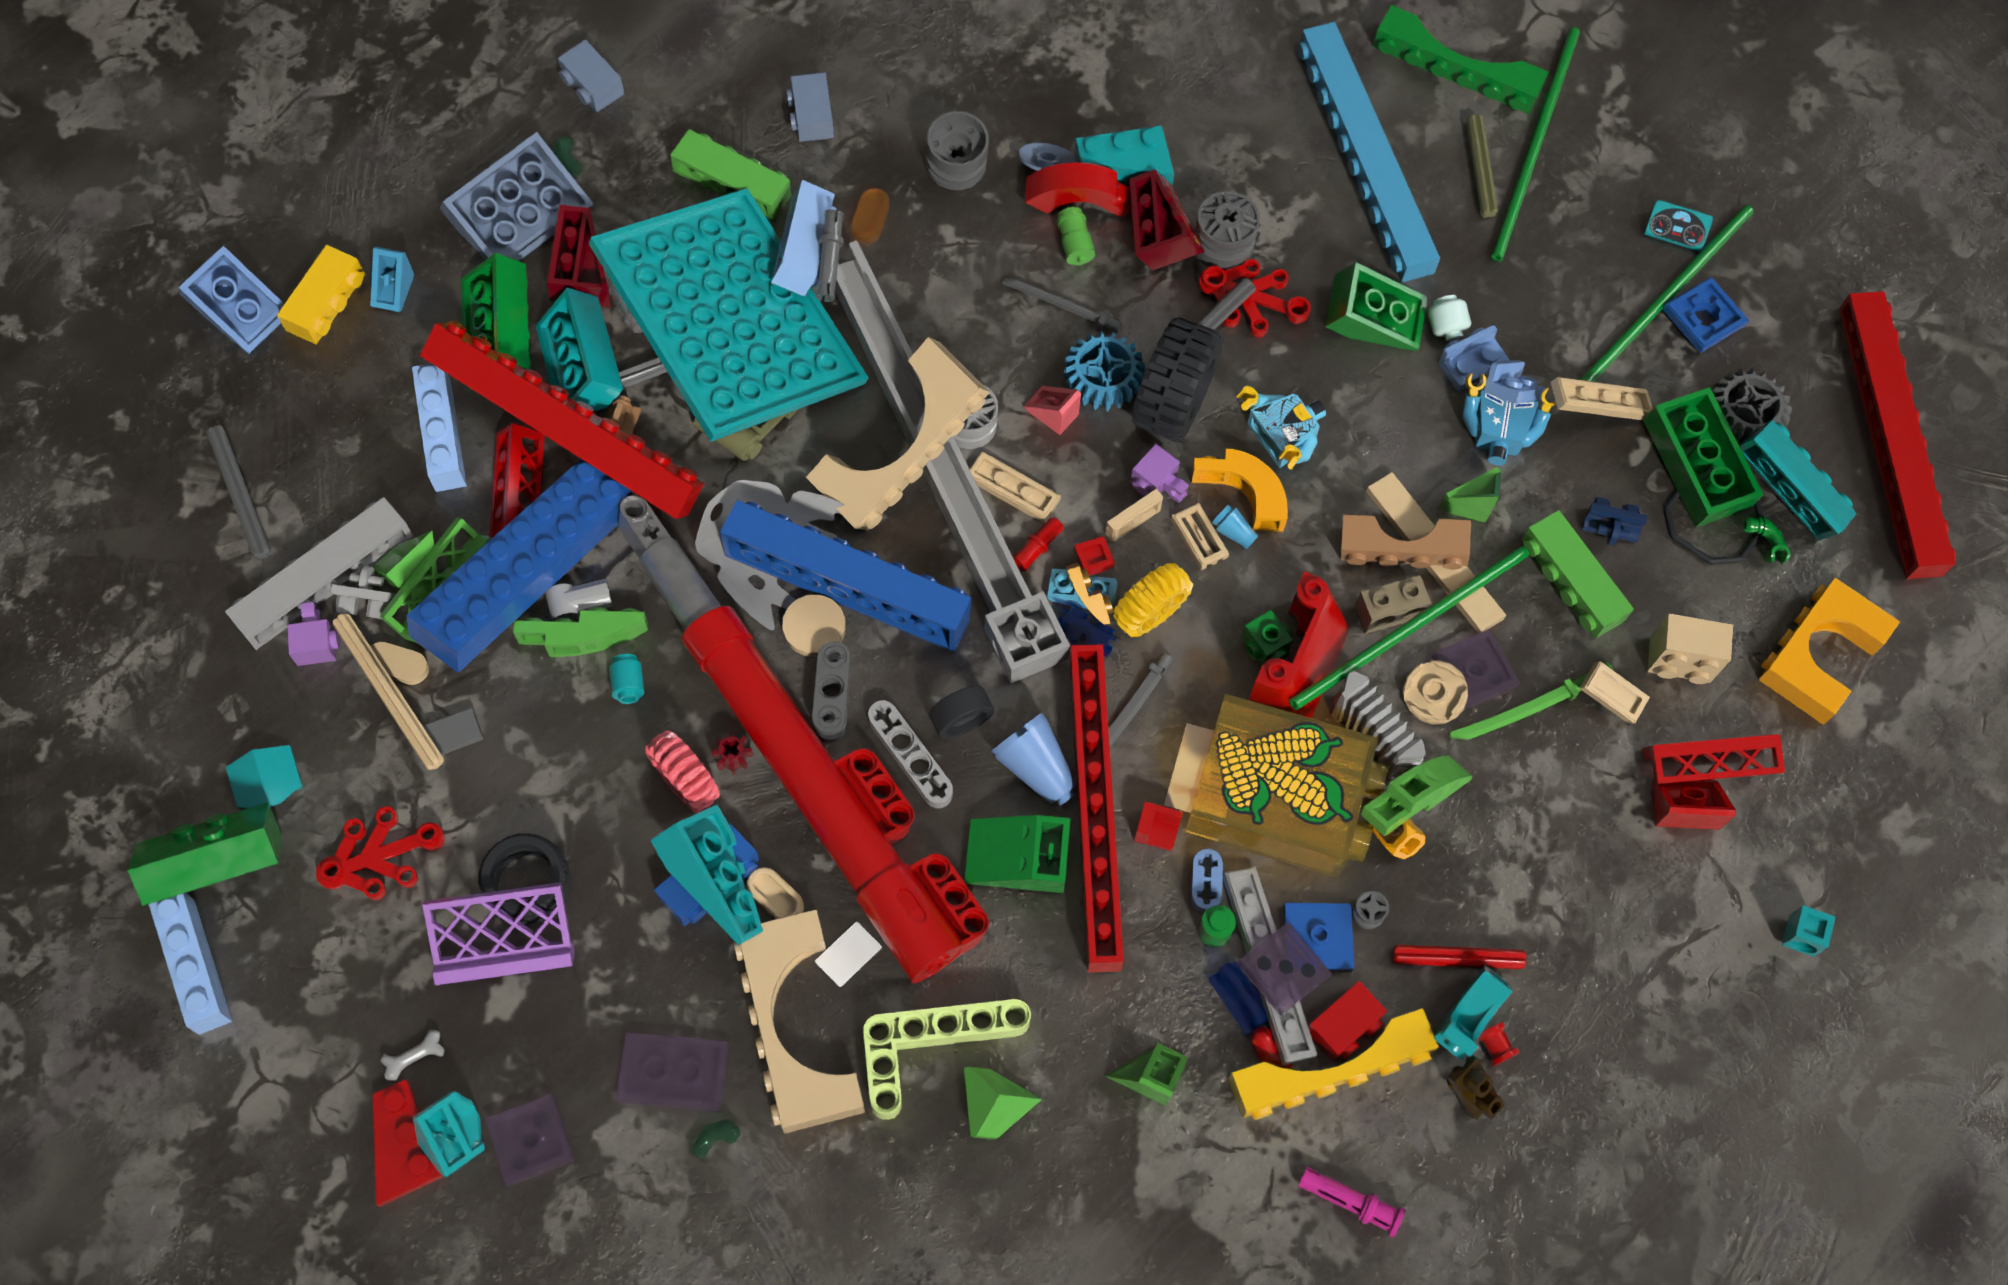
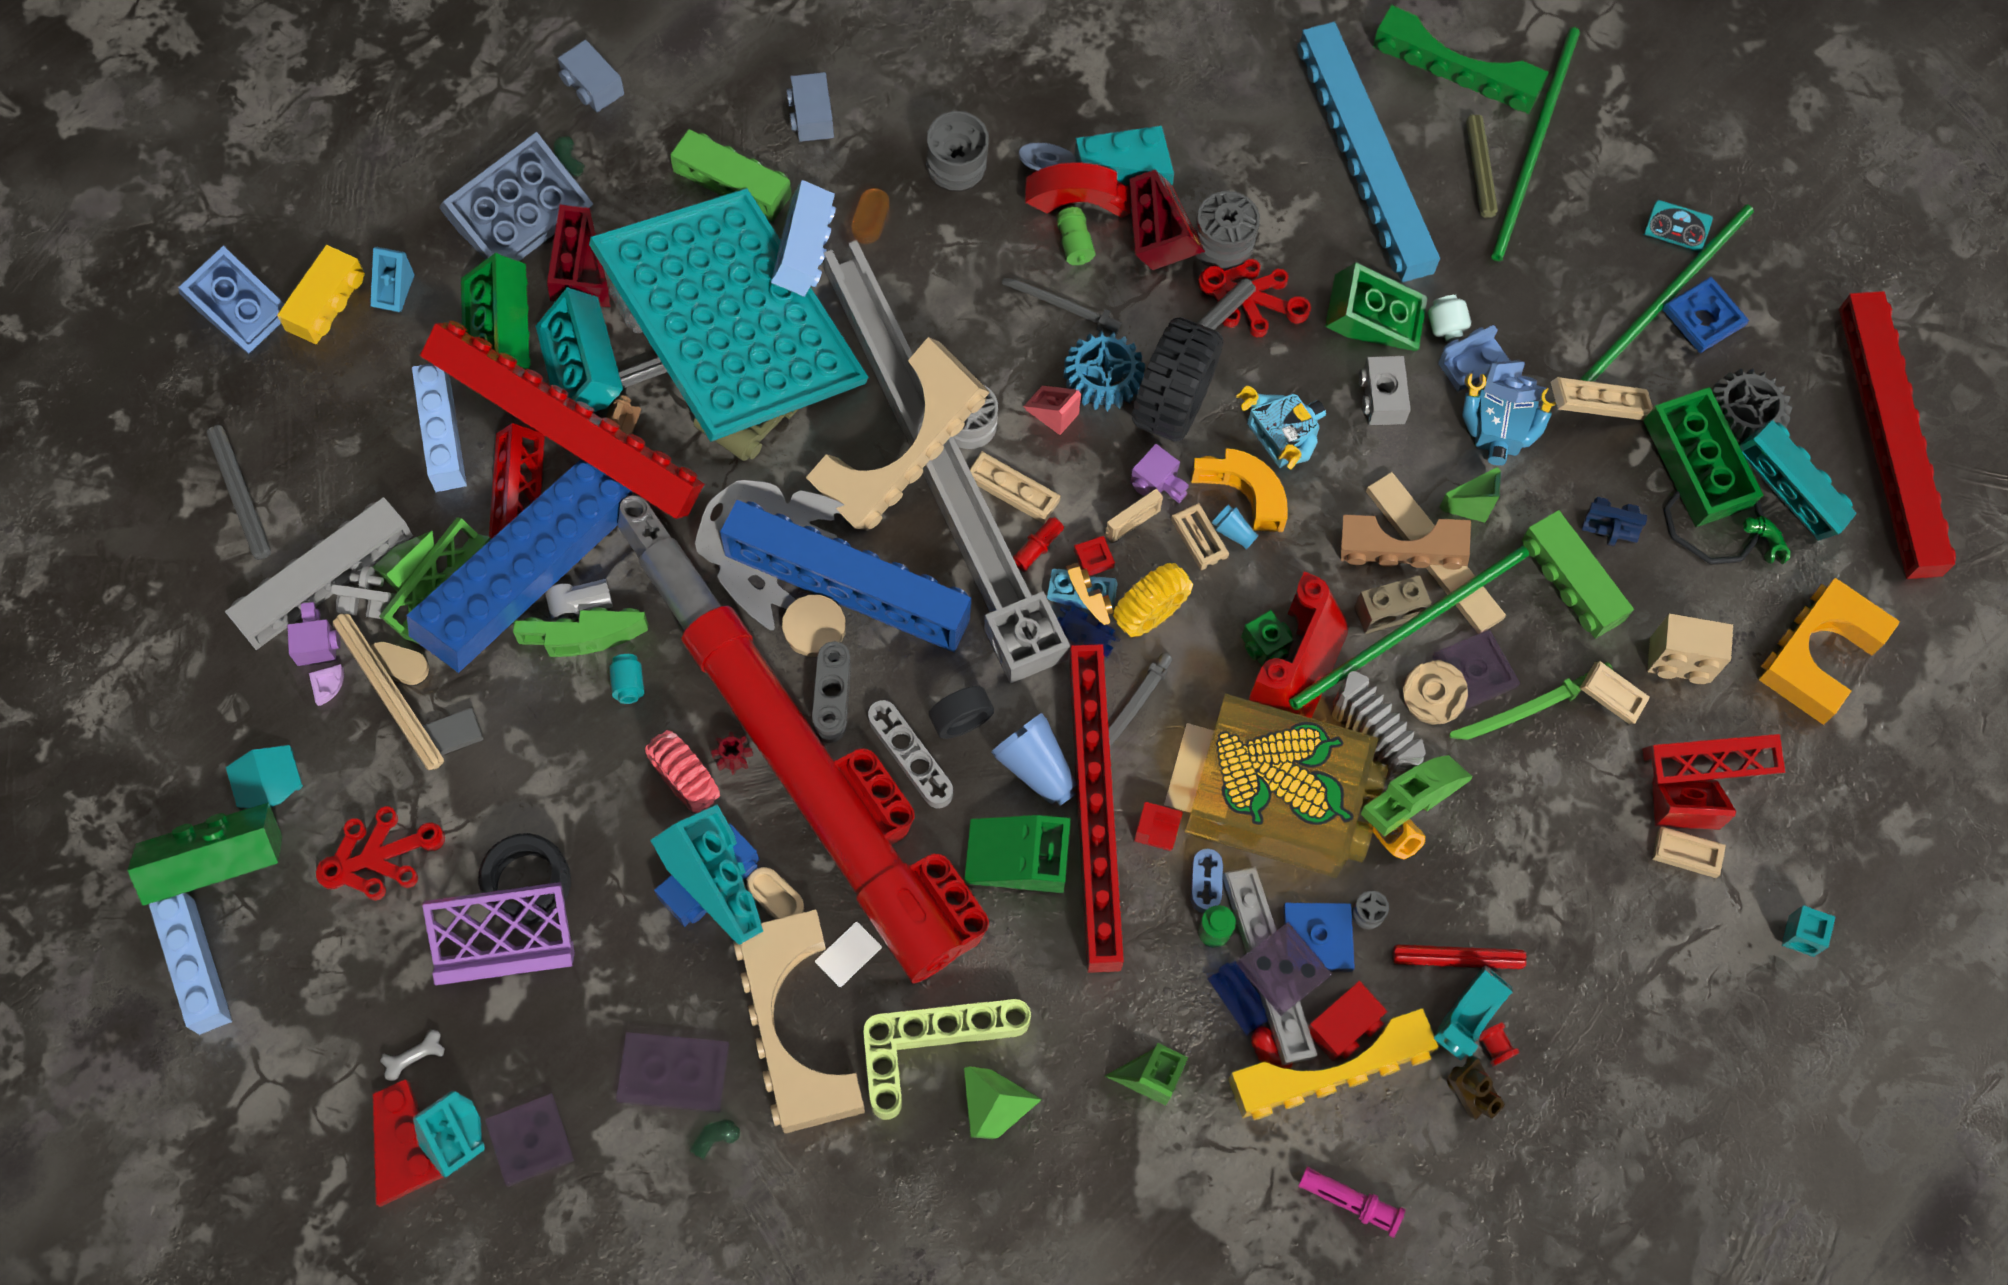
dark grey pin [815,209,844,302] -> none
none -> lavender tile [309,664,344,706]
none -> light grey brick [1359,356,1411,425]
none -> tan tile [1652,826,1726,878]

